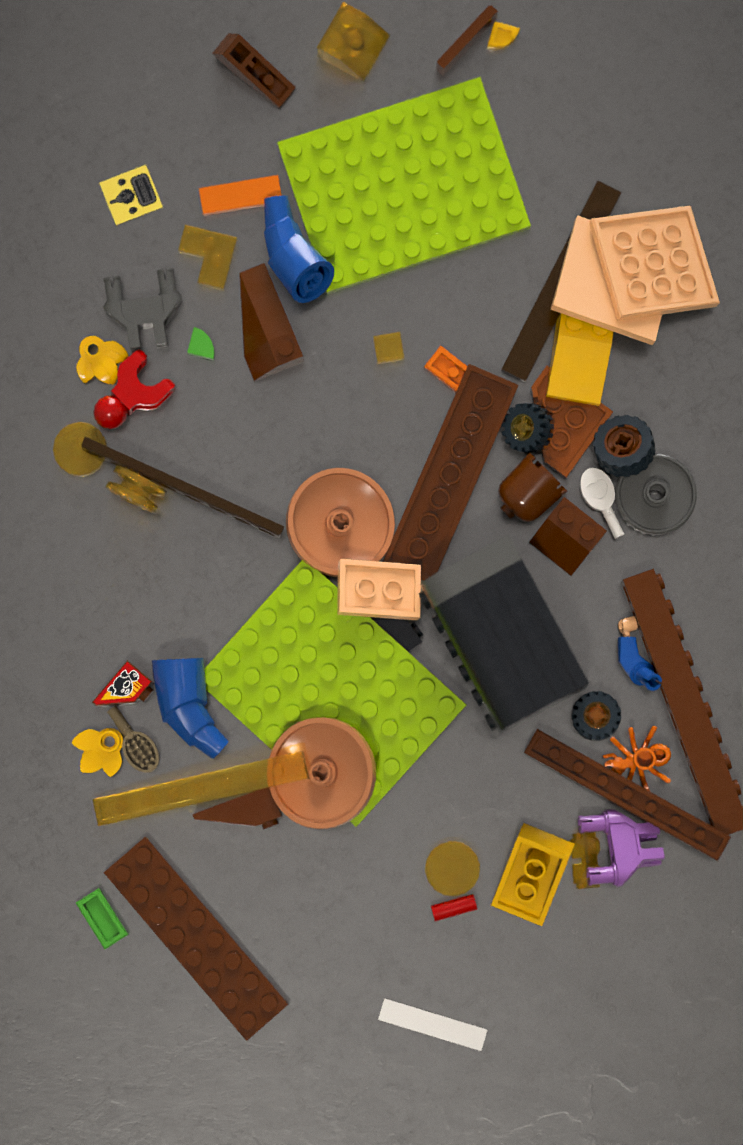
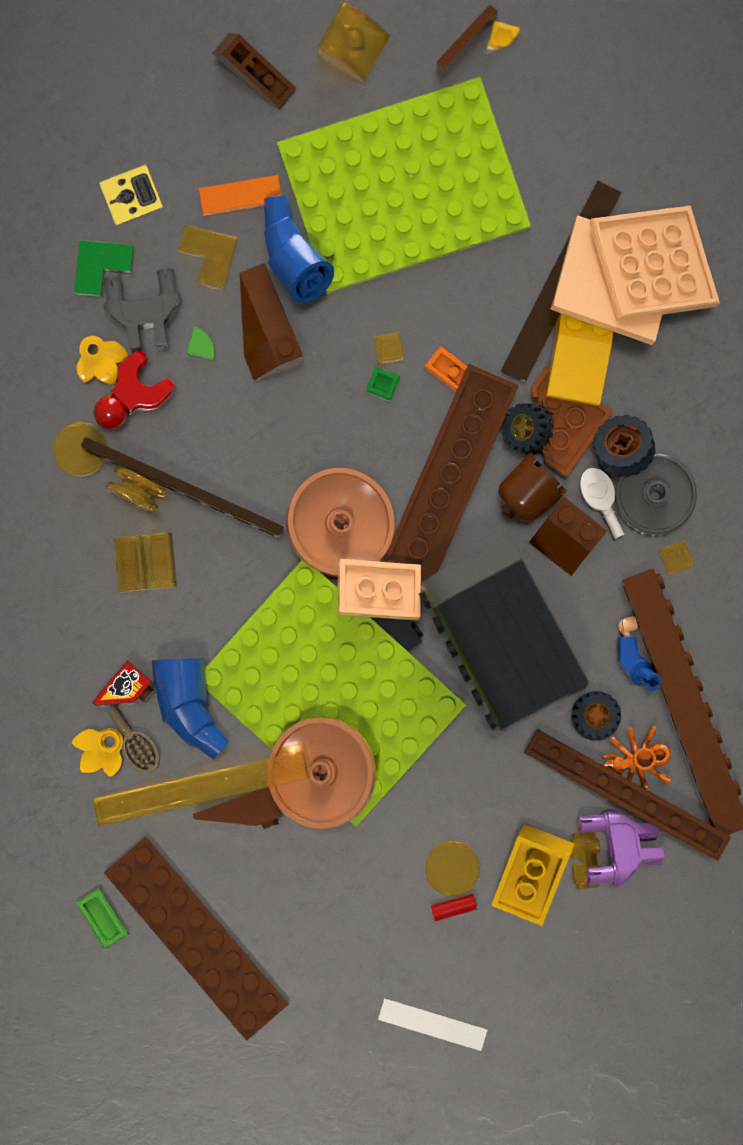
none -> green tile [74,240,134,297]
none -> clear yellow slope [114,532,177,593]
none -> green tile [365,366,400,402]
none -> clear yellow tile [659,540,694,576]

